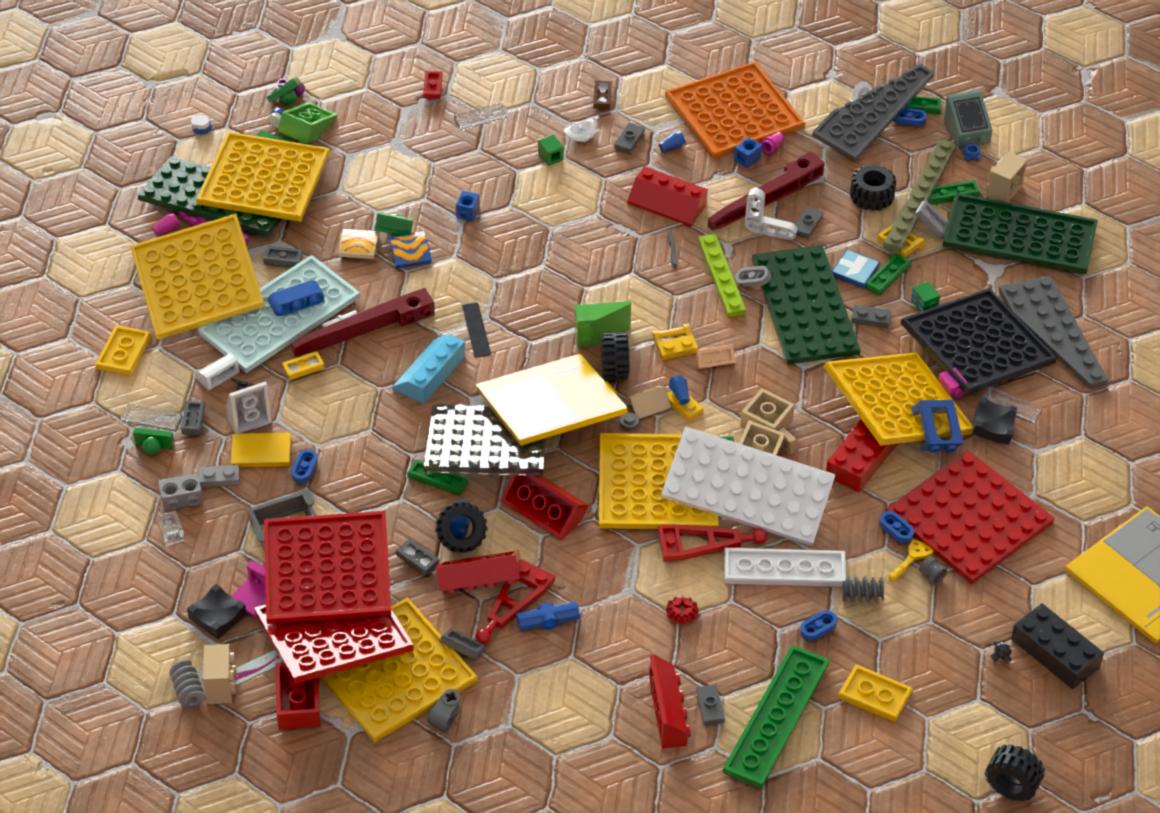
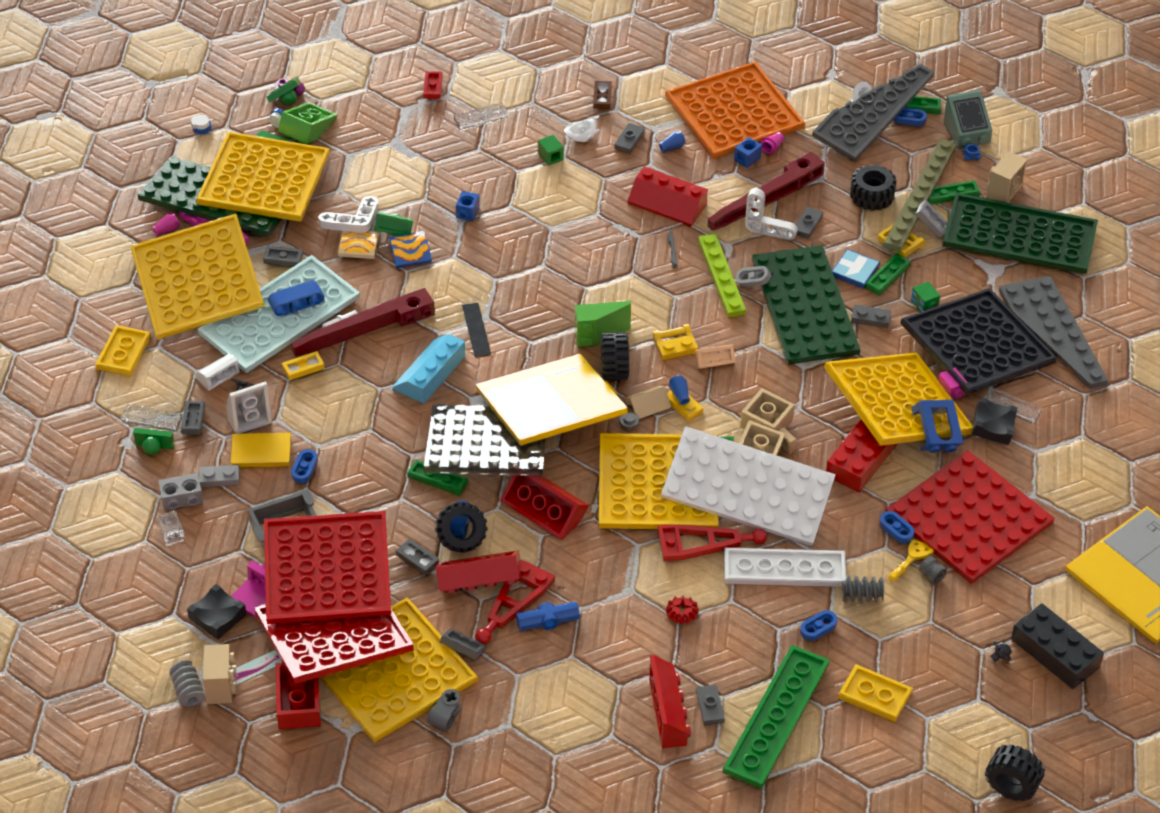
none -> white beam [319,196,378,233]

